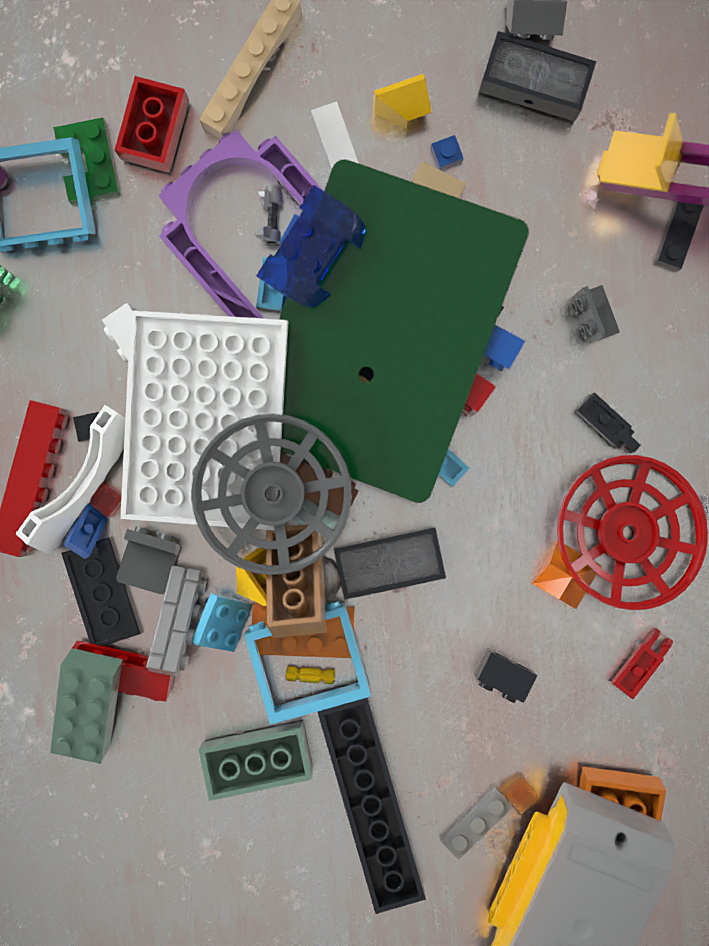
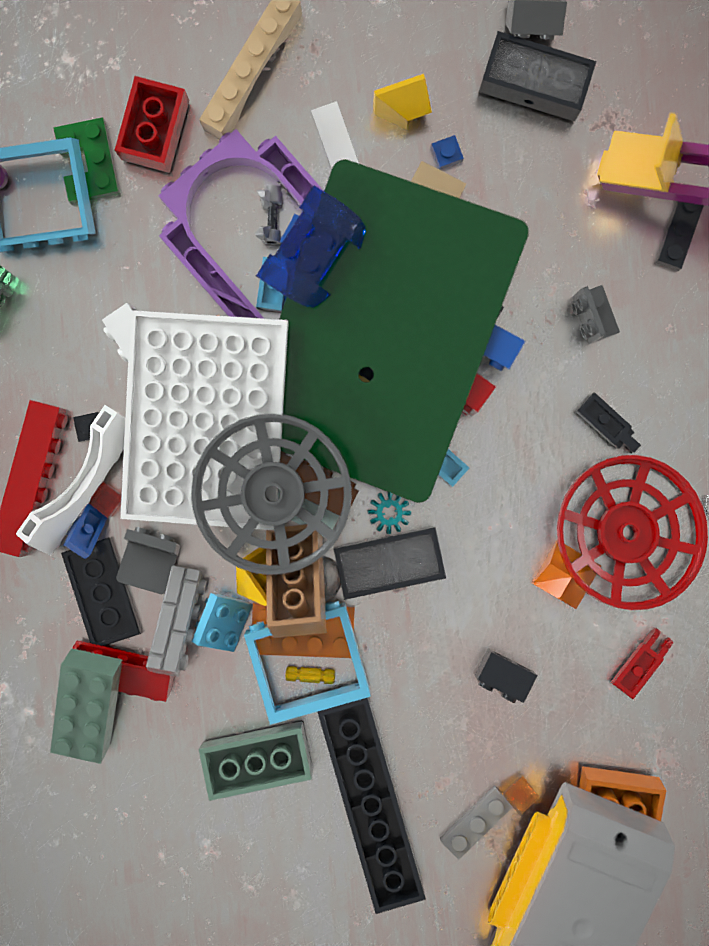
none -> teal gear [368,492,411,534]

